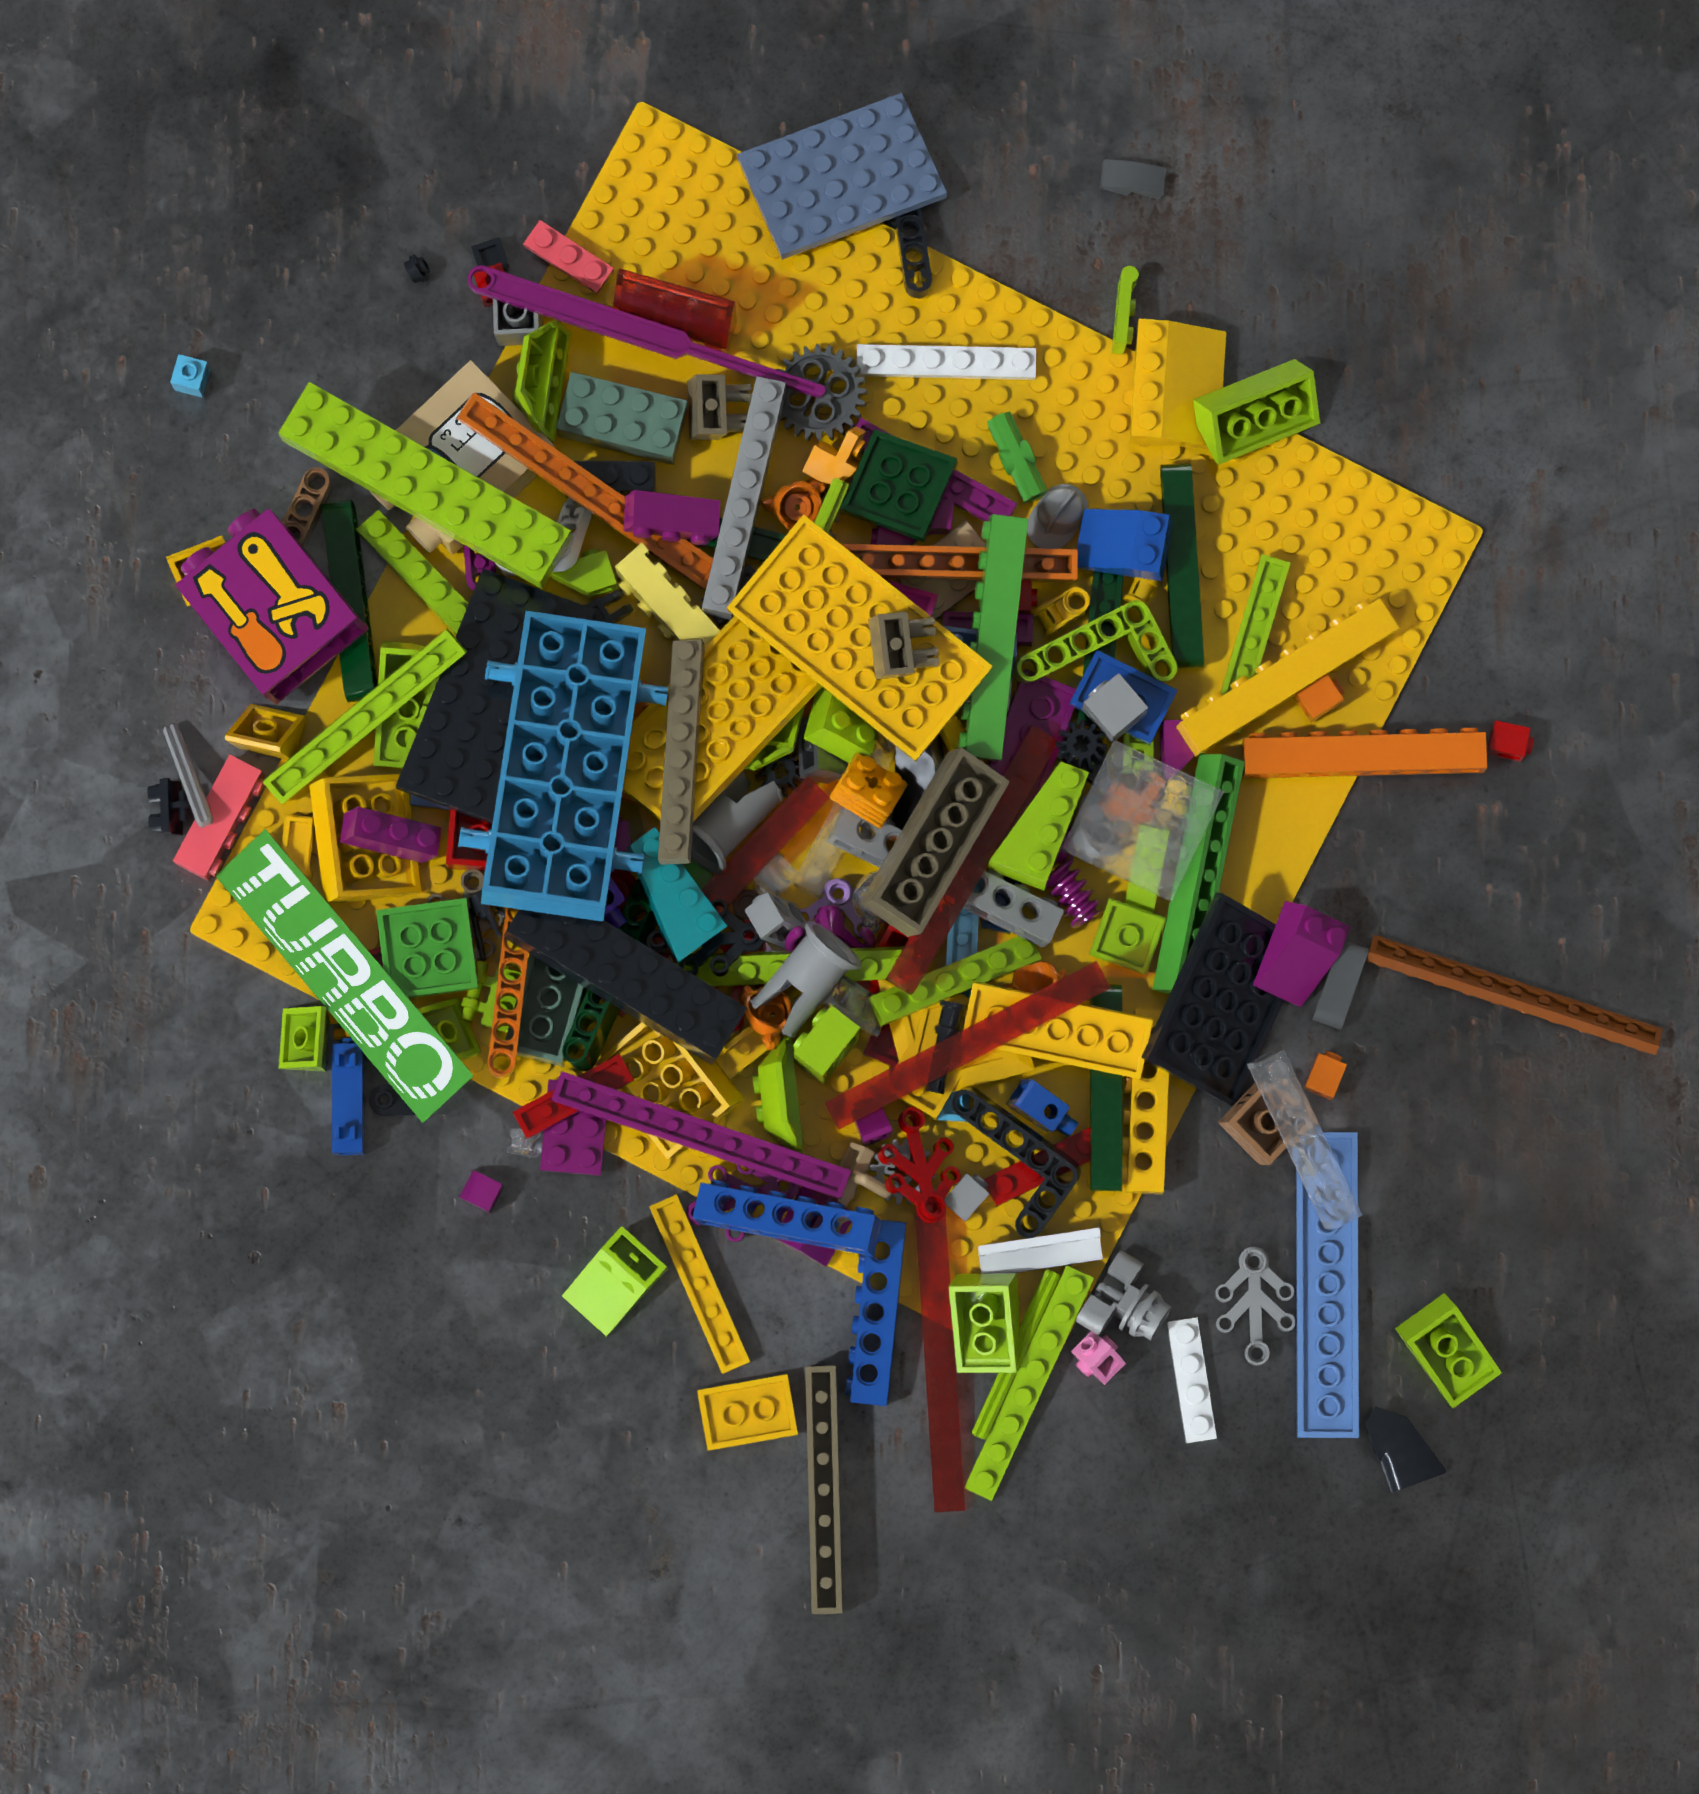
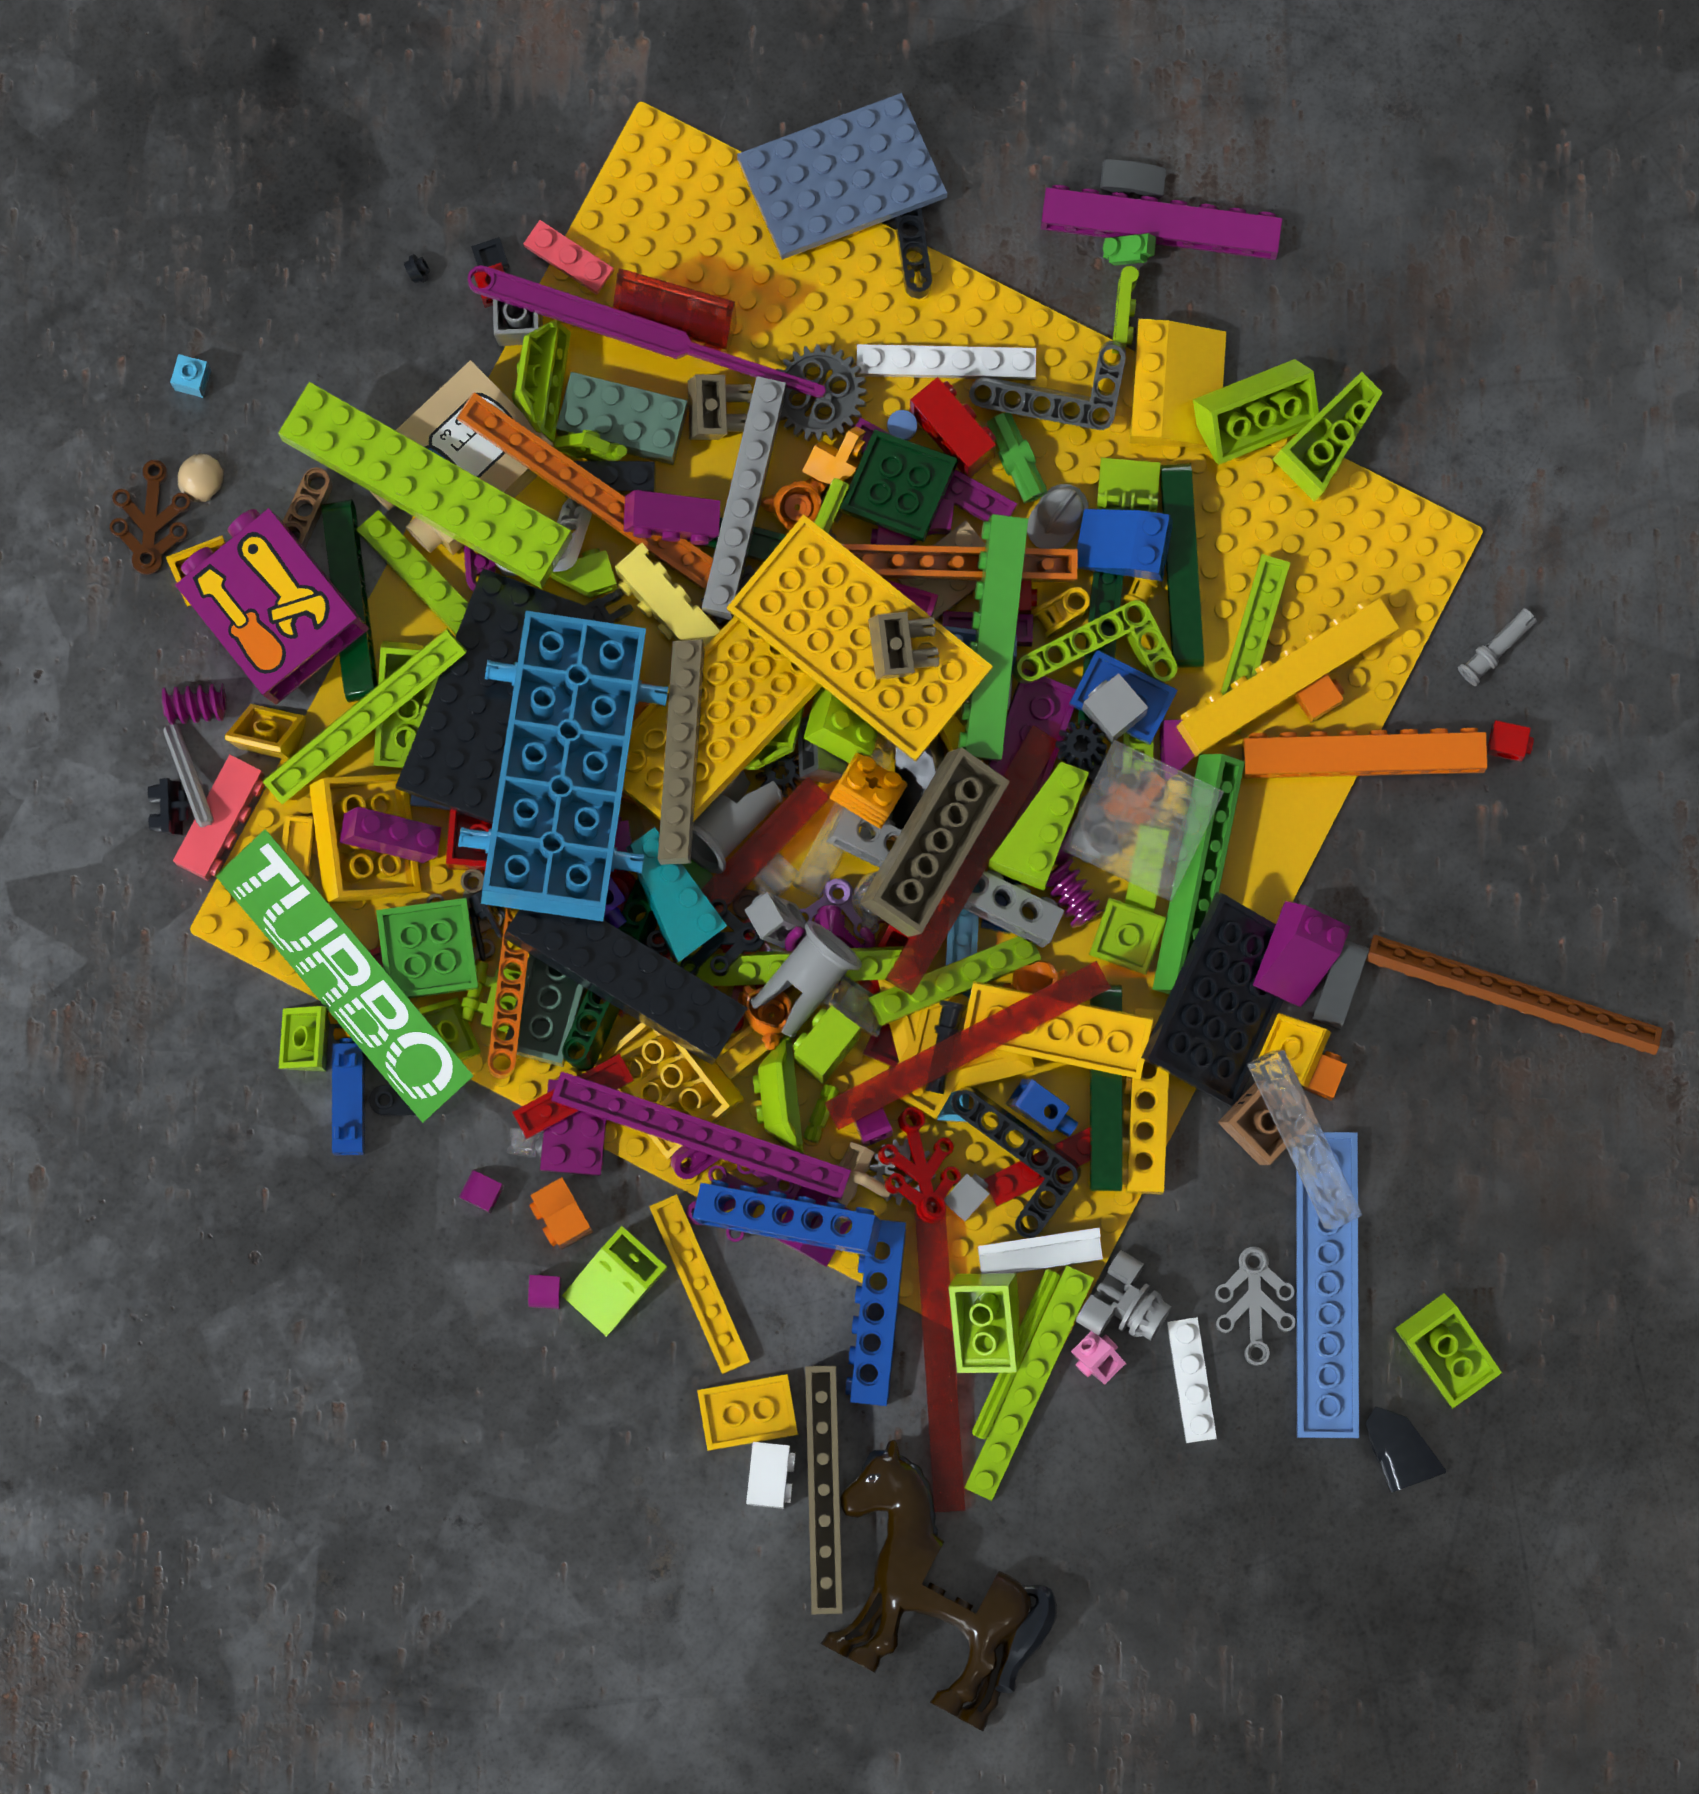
none -> reddish brown plant [110,460,191,575]
none -> magenta piece [162,683,226,725]
none -> tan hair [178,453,224,502]
none -> magenta brick [528,1275,562,1309]
none -> orange brick [529,1177,593,1250]
none -> lime plate [554,430,627,461]
none -> magenta plate [670,1146,720,1179]
none -> white brick [746,1442,796,1509]
none -> lime axle [804,1084,839,1143]
none -> dark brown animal [821,1440,1057,1731]
none -> medium blue tile [887,410,917,441]
none -> red brick [910,377,996,477]
none -> dark grey beam [969,341,1126,430]
none -> magenta brick [1041,185,1282,260]
none -> lime hinge [1097,458,1161,513]
none -> bright green piece [1103,233,1156,266]
none -> yellow tile [1254,1013,1331,1088]
none -> lime wedge [1272,372,1383,502]
none -> light grey pin [1458,608,1537,686]

